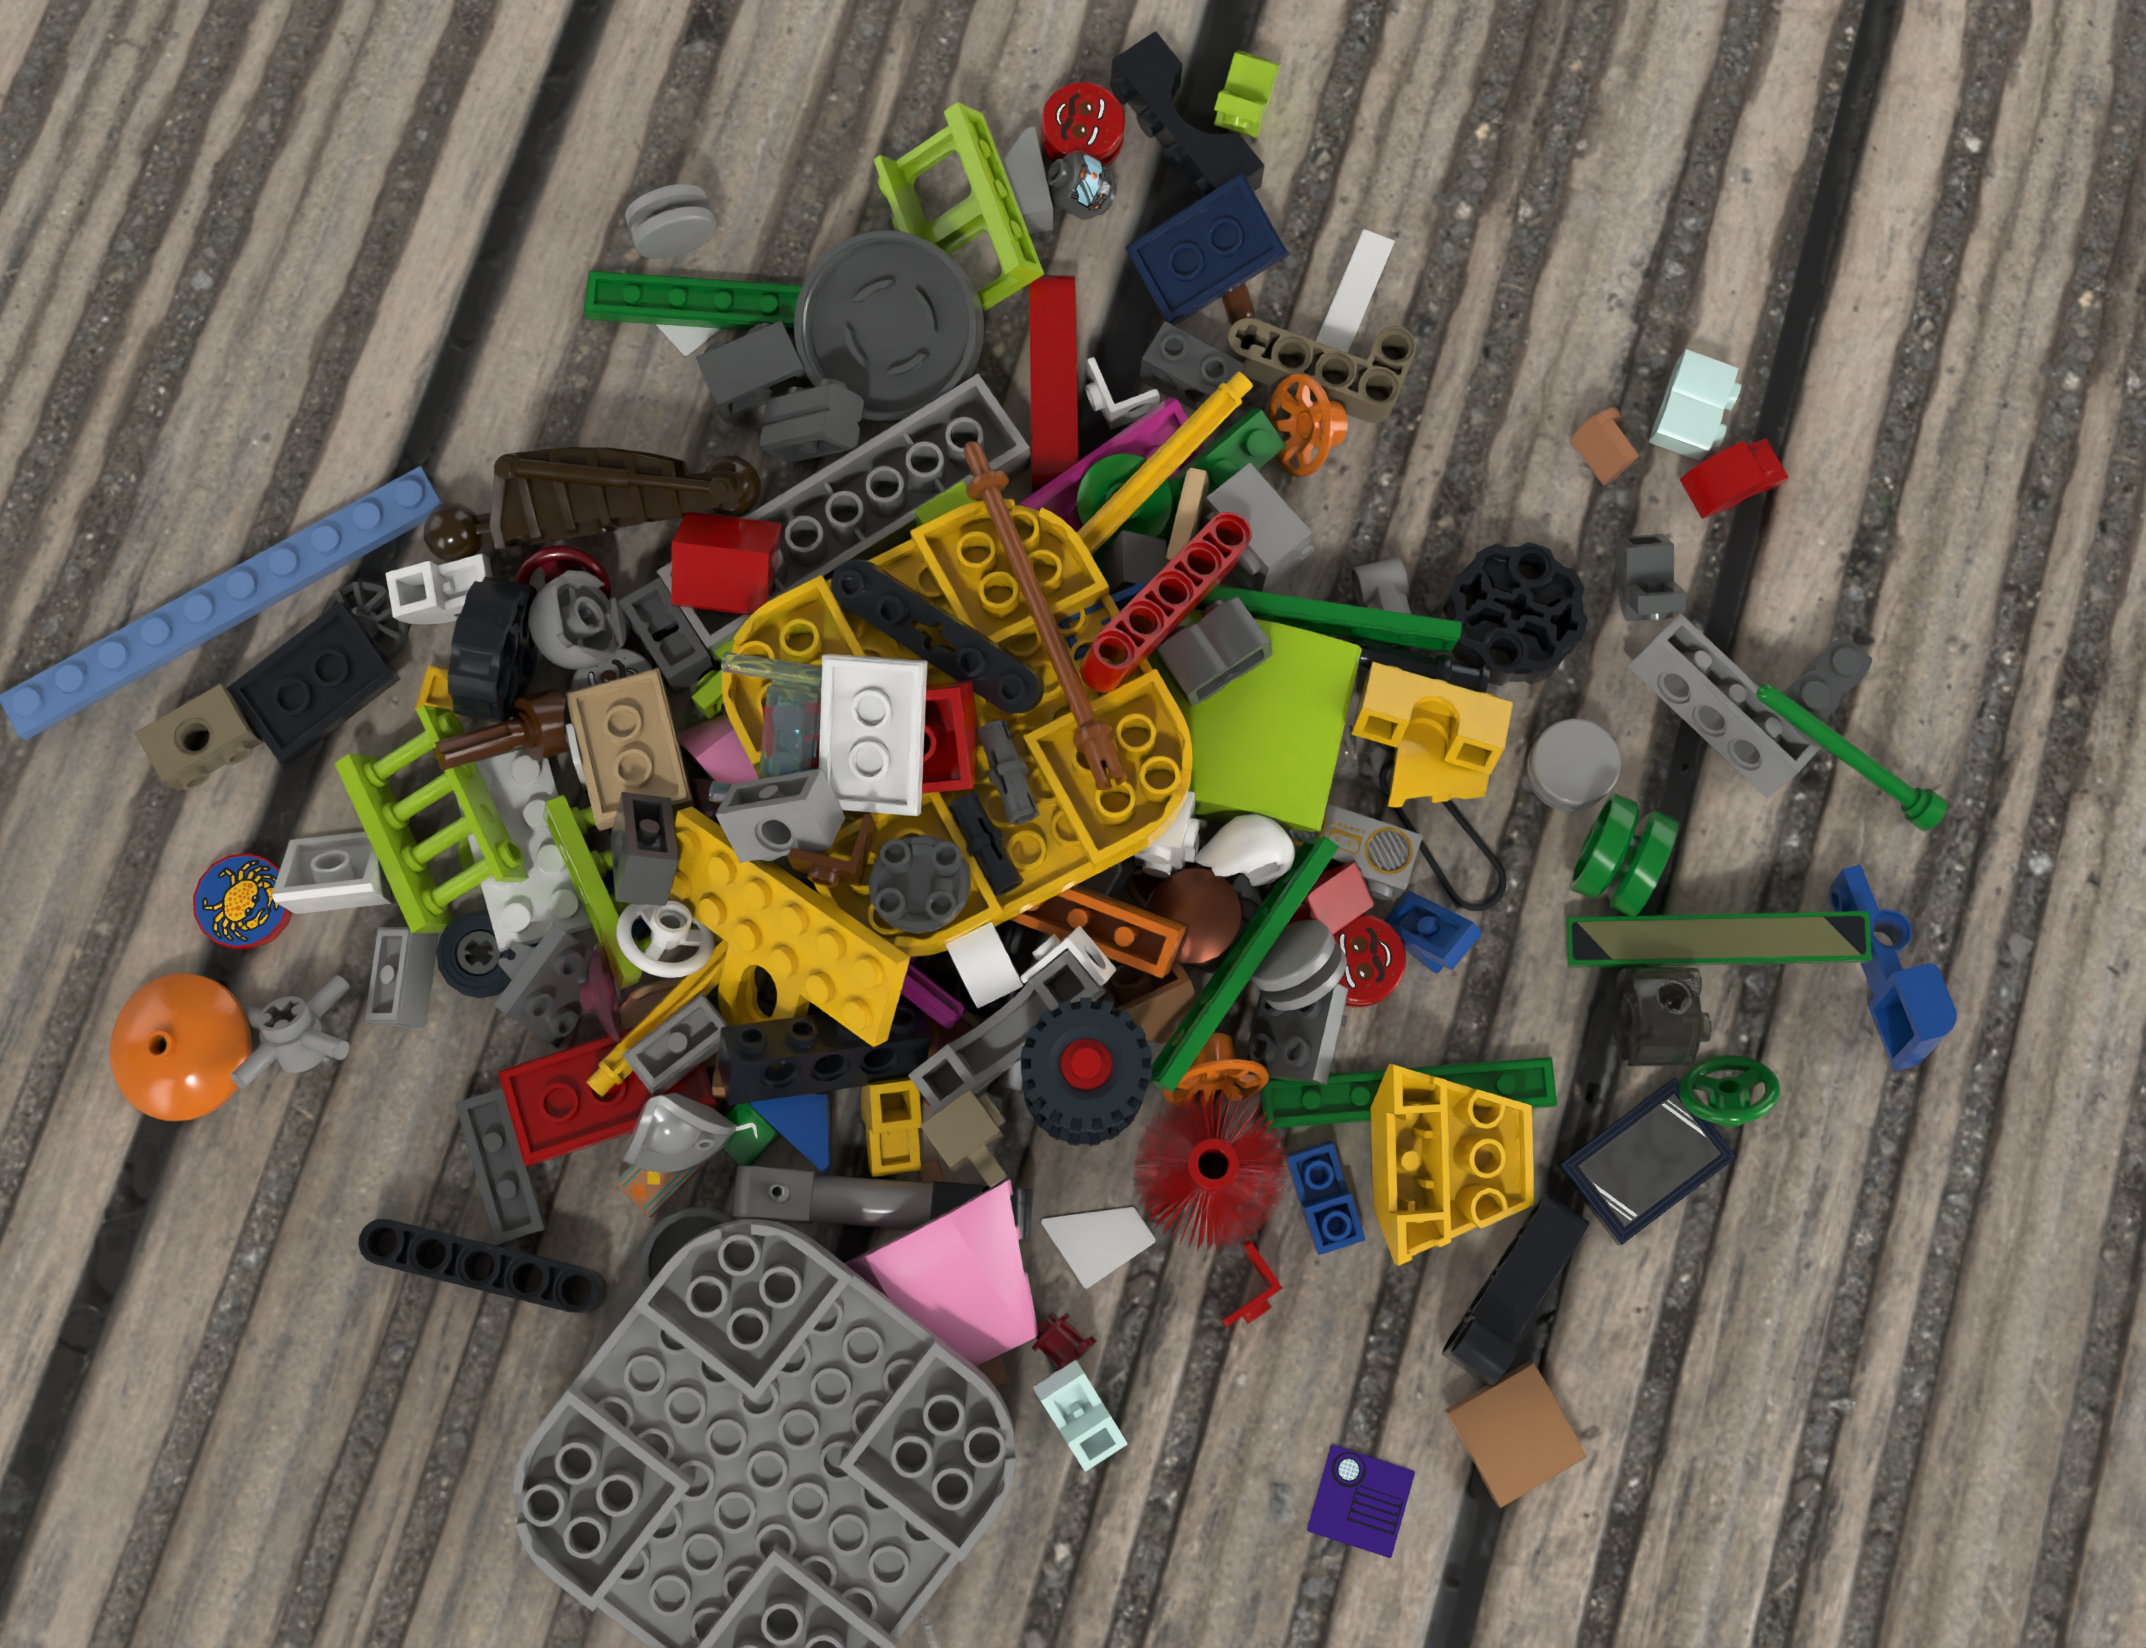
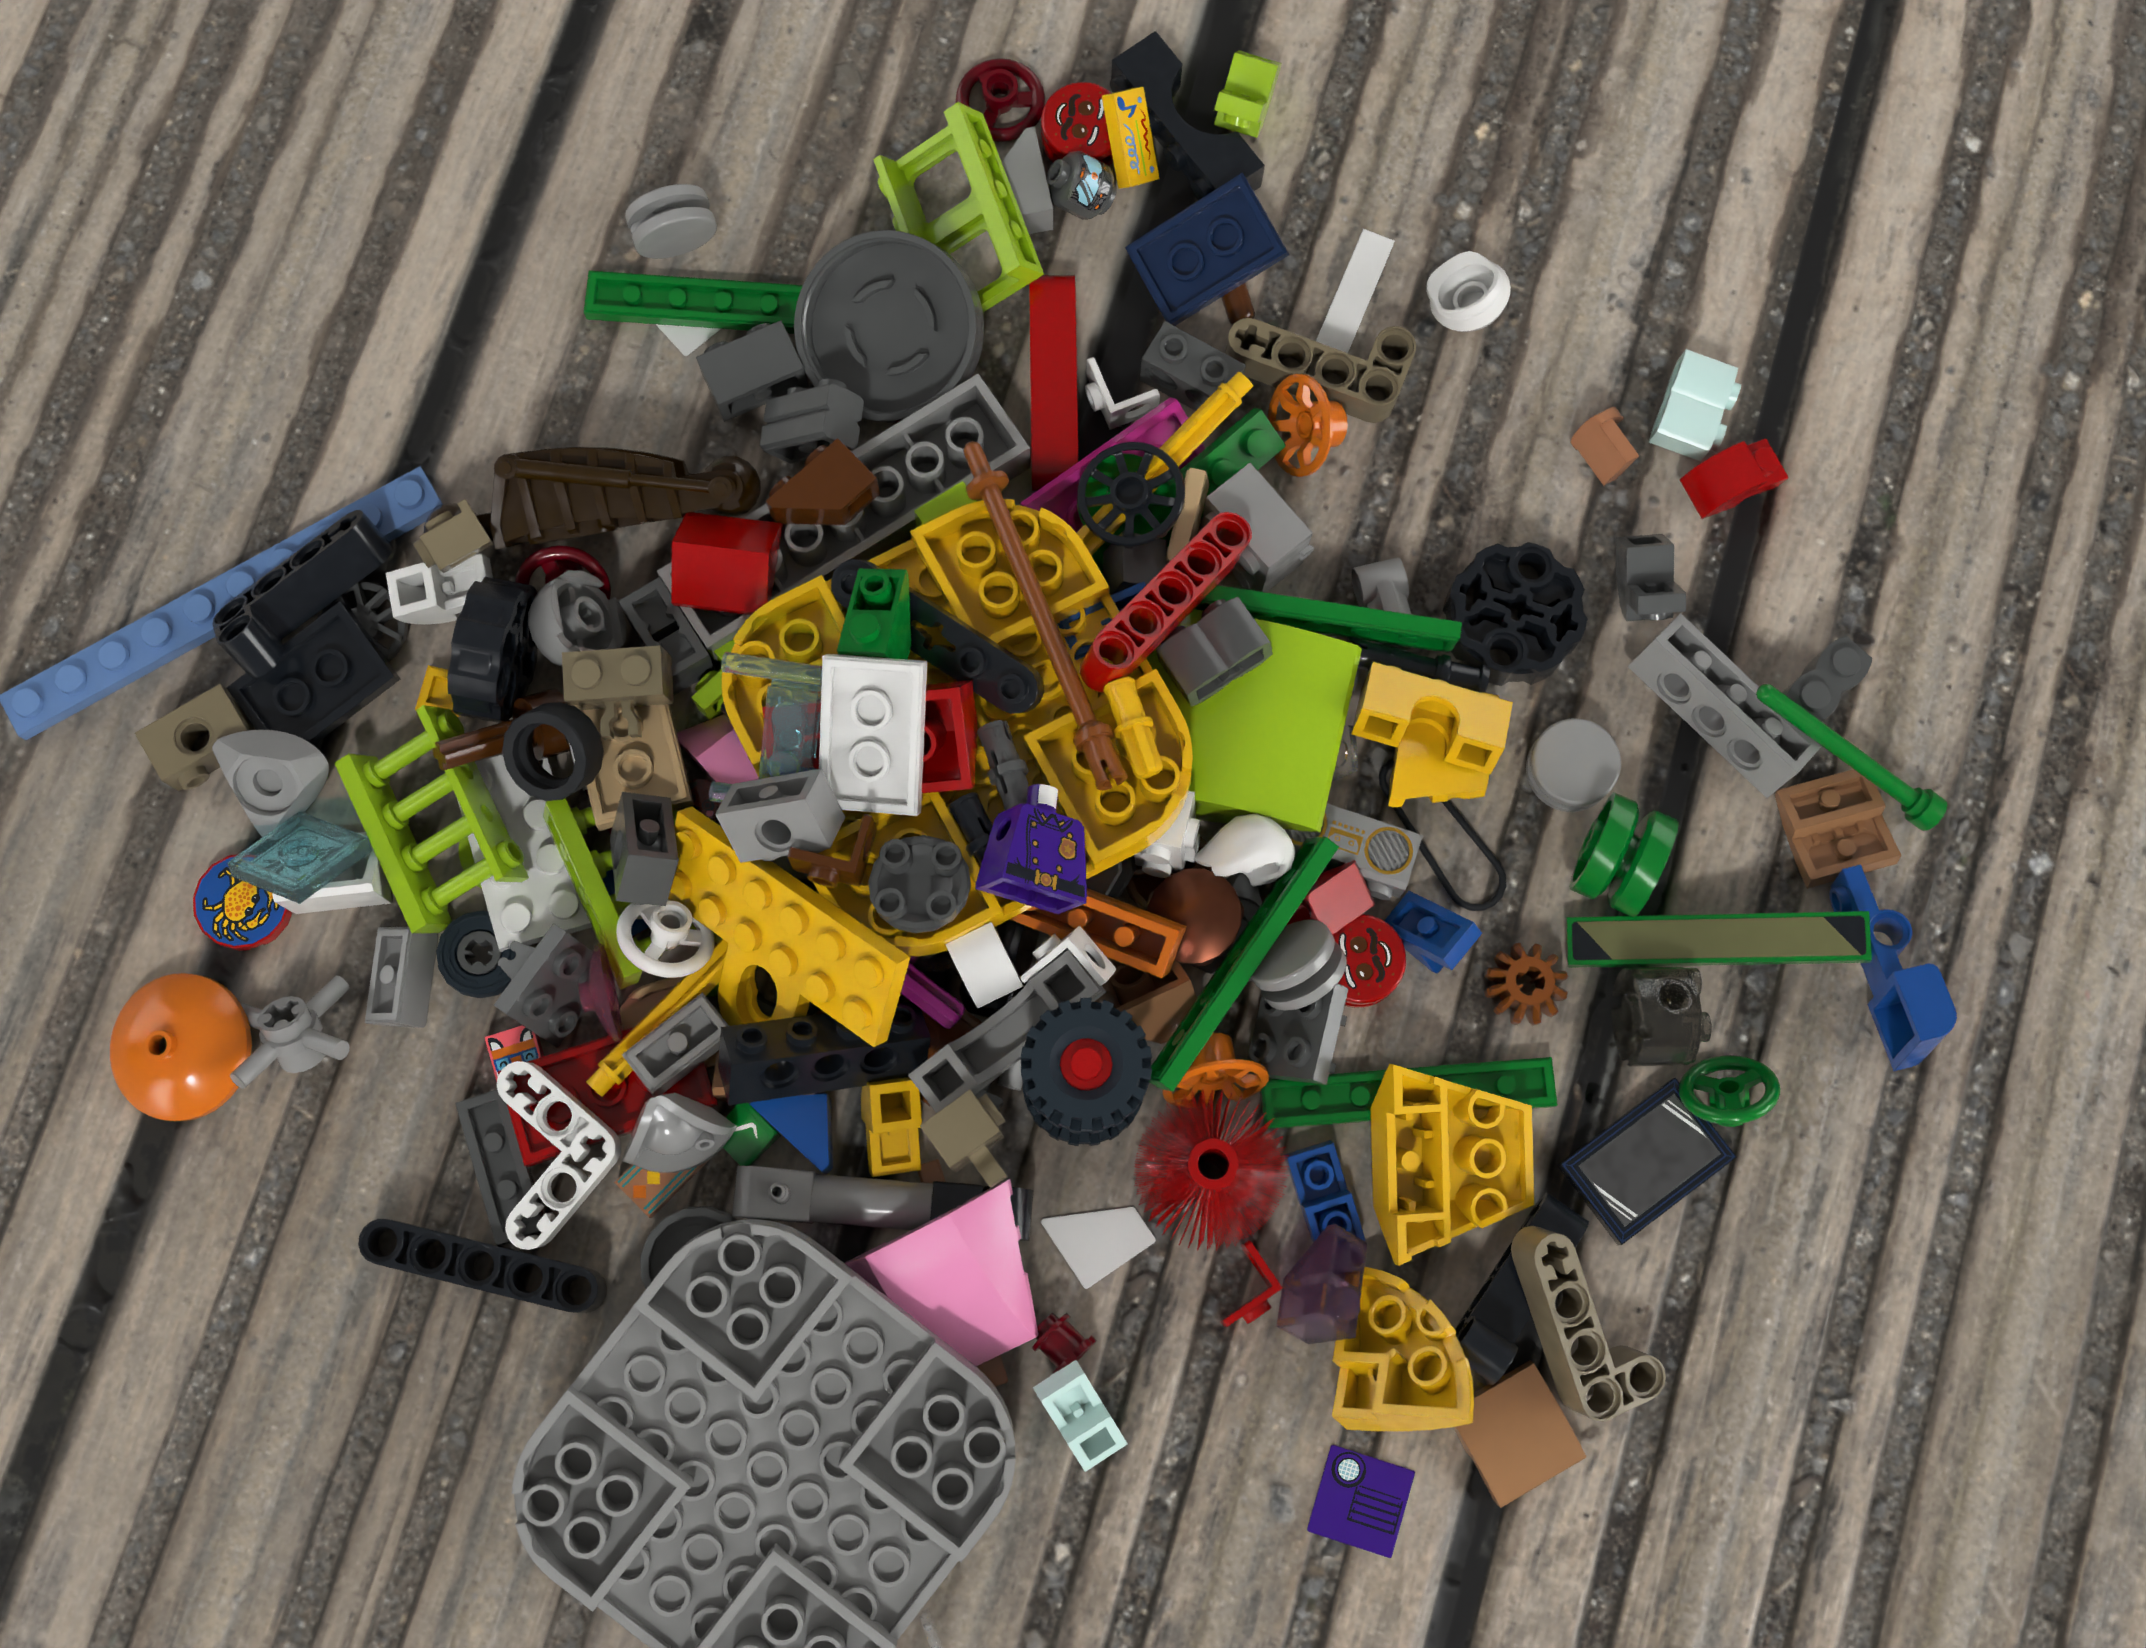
none -> black beam [212,510,393,678]
none -> light grey hat [212,730,329,839]
none -> clear light blue tile [227,811,372,904]
none -> dark tan brick [413,499,494,573]
none -> tile [485,1025,544,1081]
none -> white beam [497,1061,622,1250]
none -> black tyre [502,702,604,801]
none -> dark tan brick [562,645,674,740]
none -> reddish brown slope [766,438,880,525]
none -> green slope [837,568,911,660]
none -> dark red piece [956,58,1045,142]
none -> dark purple torso [975,784,1087,914]
none -> black wheel [1077,442,1185,549]
none -> yellow tile [1102,87,1160,189]
none -> yellow axle [1103,677,1163,779]
none -> slope [1276,1224,1367,1344]
none -> yellow brick [1332,1265,1474,1431]
none -> white hat [1426,251,1511,332]
none -> dark orange gear [1484,943,1568,1026]
none -> dark tan beam [1511,1226,1666,1422]
none -> medium nougat slope [1775,769,1901,889]

